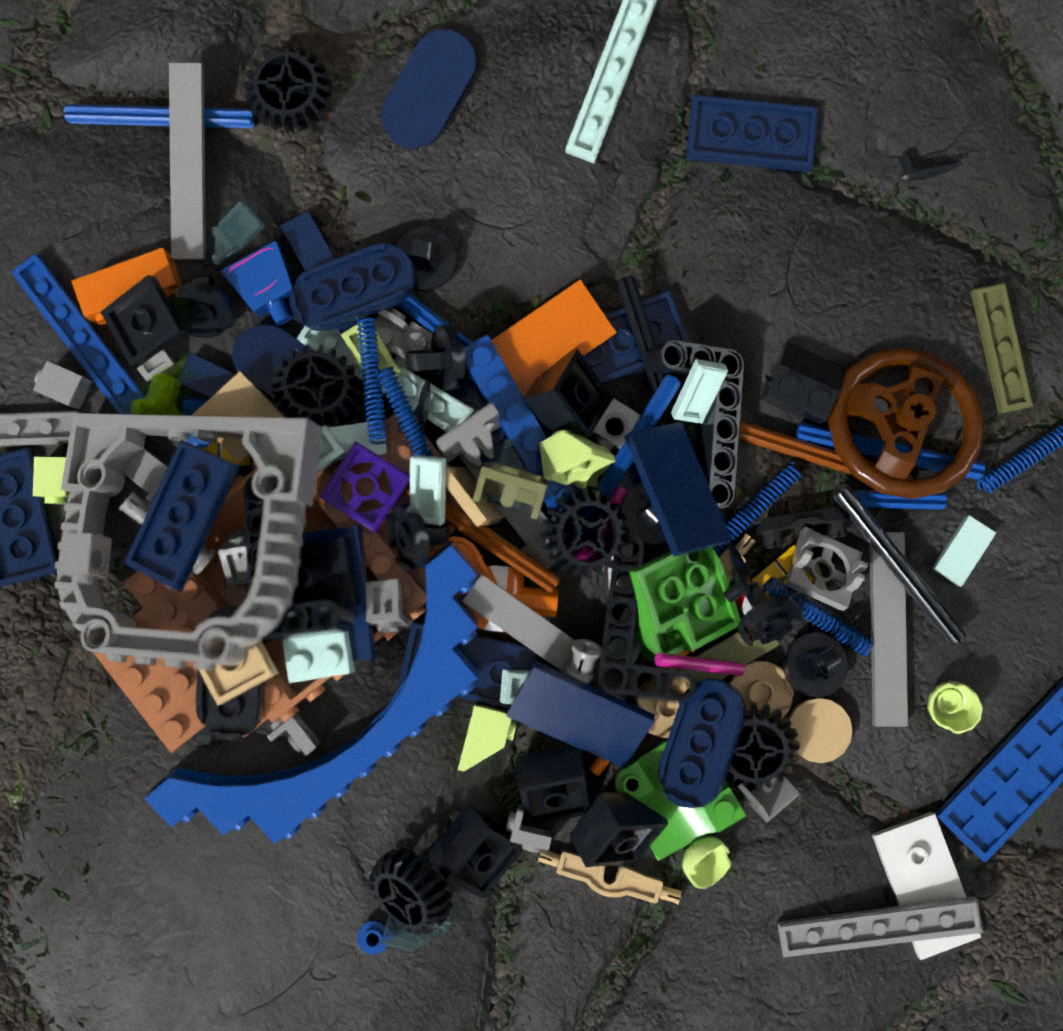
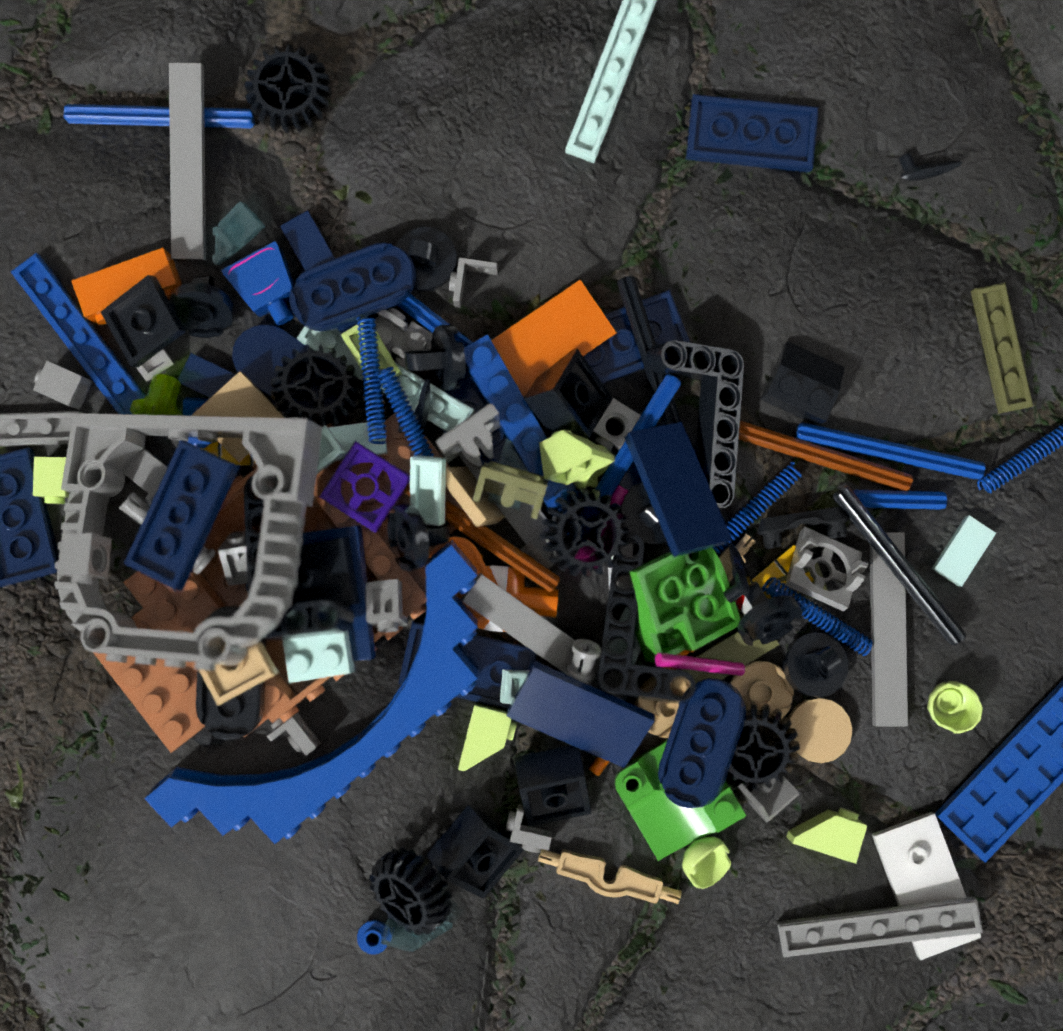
dark blue tile [381,30,476,150] -> none
black slope [569,792,669,867] -> none
light aqua tile [671,359,728,424] -> none
reddish brown piece [828,347,985,499] -> none
none -> light grey bracket [449,258,498,308]
none -> yellowish green slope [786,808,868,864]

